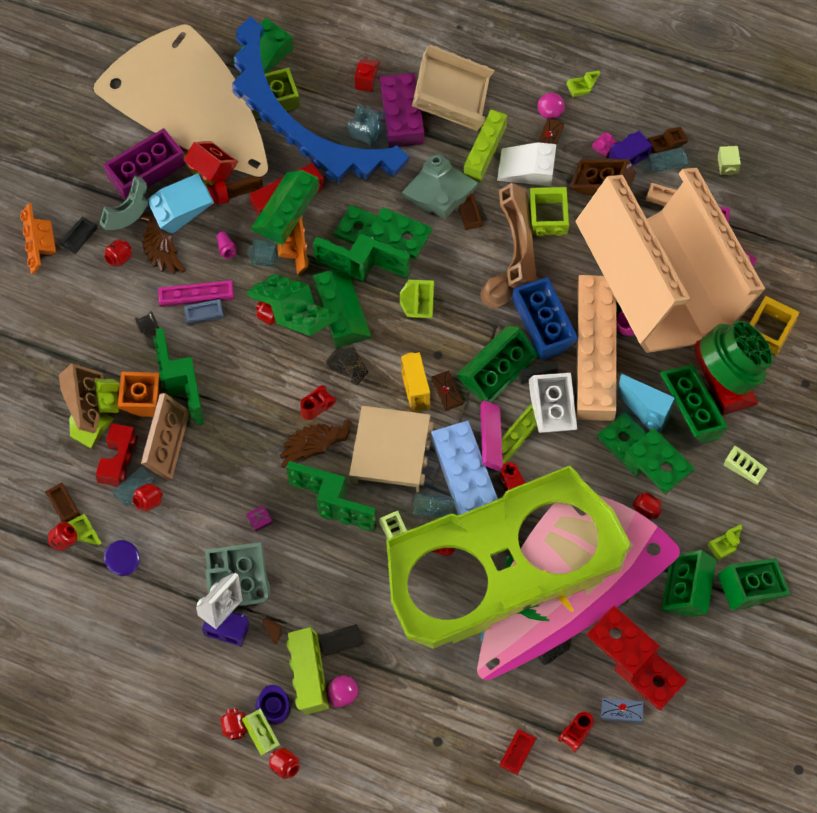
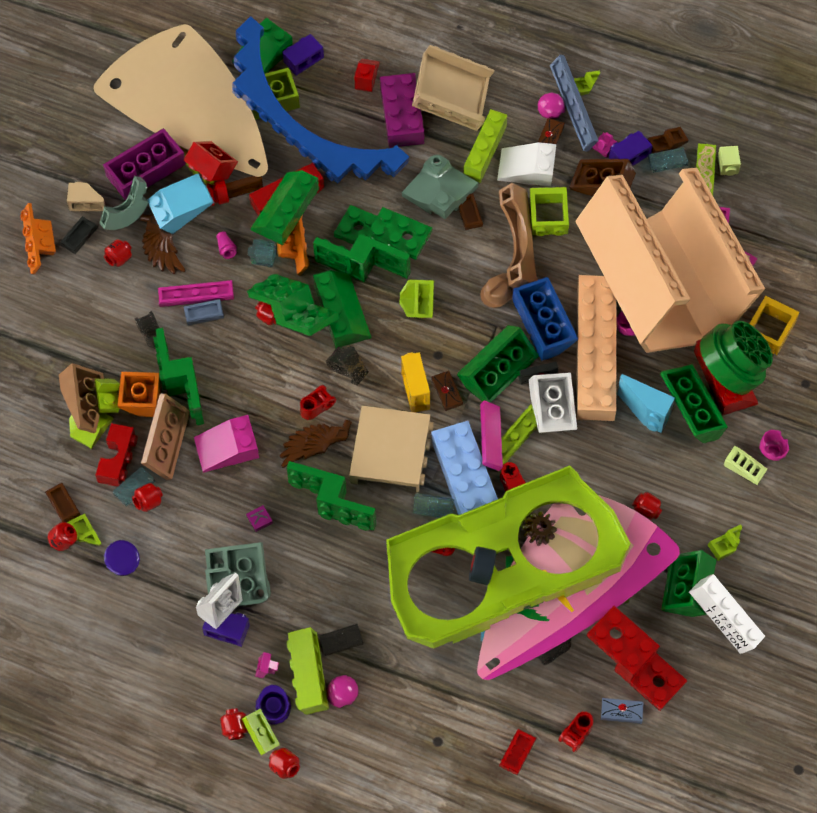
reddish brown slope [263,617,283,644] -> none
clear light blue brick [347,104,385,146] -> none
yellowish green slope [379,511,407,539] -> none
green bracket [596,412,695,495] -> none
light nougat plate [646,183,677,206] -> none
green slope [717,558,790,611] -> none
none -> tan slope [67,182,106,211]
none -> dark pink slope [194,415,259,473]
none -> dark pink tile [255,652,279,679]
none -> dark purple brick [282,34,324,76]
none -> black wheel [469,546,496,585]
none -> dark brown gear [523,511,557,546]
none -> sand blue tile [550,55,598,151]
none -> white brick [689,574,765,654]
none -> tile [696,143,716,195]
none -> dark pink hair [760,429,789,461]

